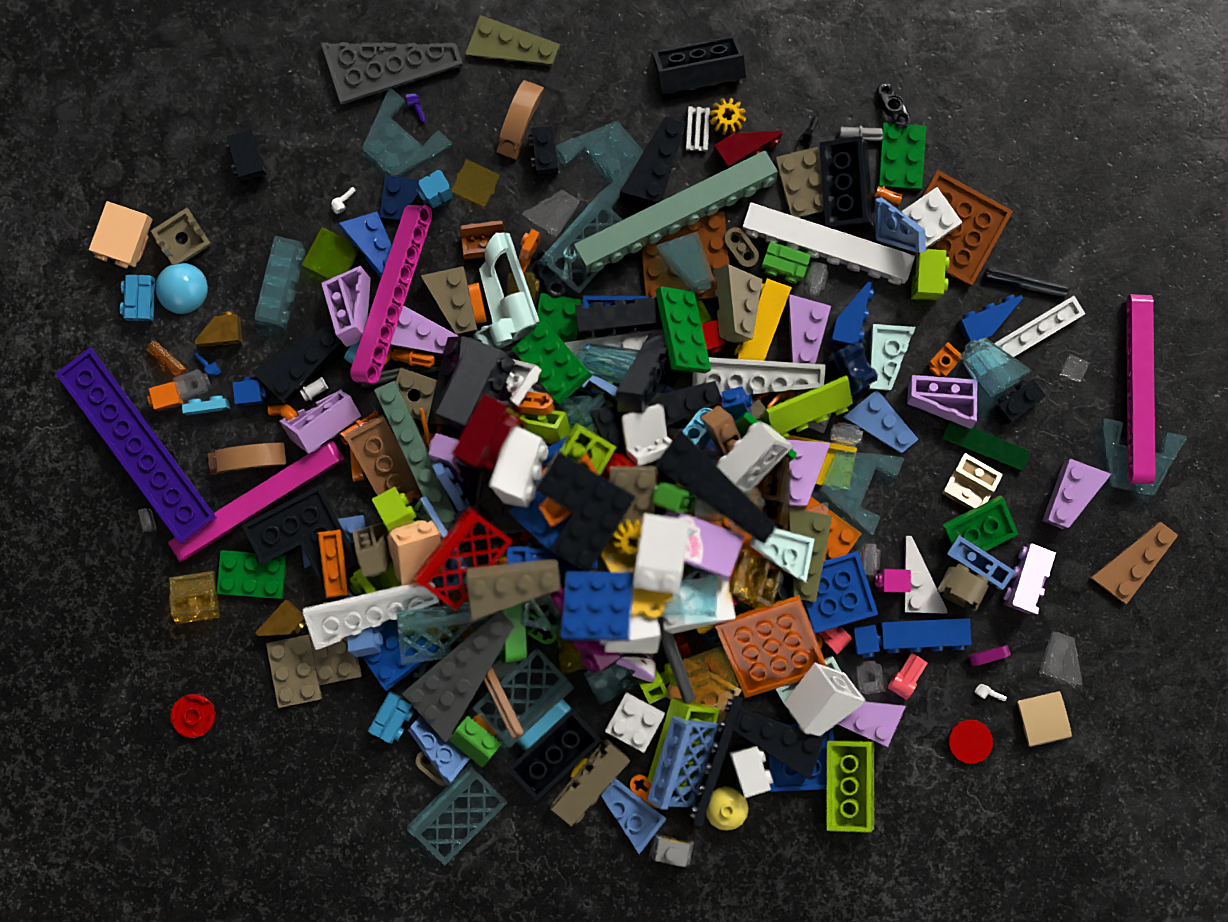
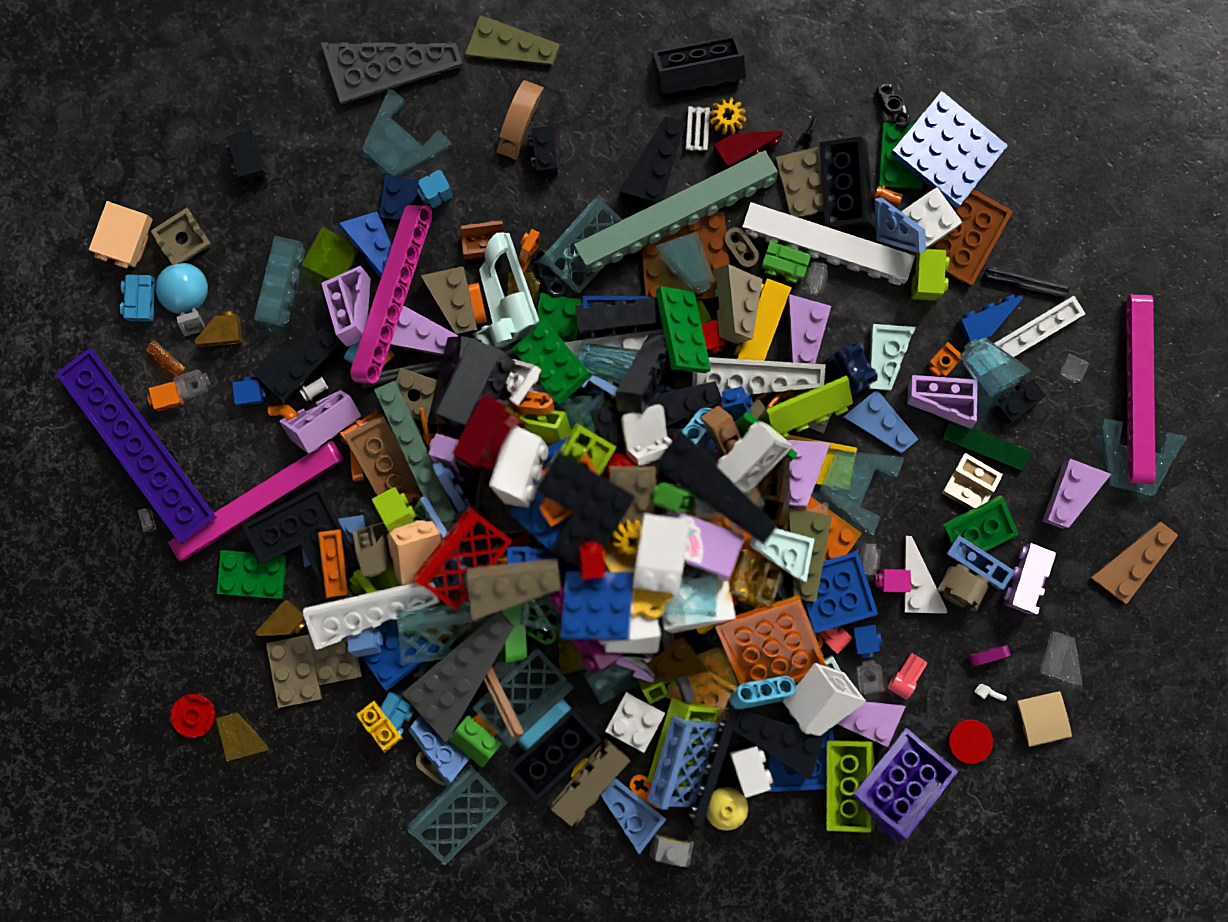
clear yellow brick [169,571,220,624] -> none
medium azure plate [182,396,230,415] -> none
blue hand [194,352,221,377] -> none
medium nougat arch [208,443,286,475] -> none
white hand [332,187,356,214] -> none
orange axle [392,348,435,368] -> none
dark purple hand [406,93,426,123] -> none
clear yellow piece [451,159,500,207] -> none
clear wing [522,189,581,238] -> none
clear light blue wing [555,121,644,210] -> none
blue slope [830,281,874,346] -> none
clear brick [830,422,863,447] -> none
light grey axle [839,125,883,141] -> none
blue brick [879,618,971,653] -> none
none -> light grey tile [177,308,205,336]
none -> clear yellow wing [216,713,269,761]
none -> yellow slope [356,701,403,752]
none -> red brick [579,542,605,579]
none -> dark brown wing [646,636,708,682]
none -> medium azure beam [730,676,796,709]
none -> dark purple slope [853,728,958,843]
none -> plate [890,91,1008,208]

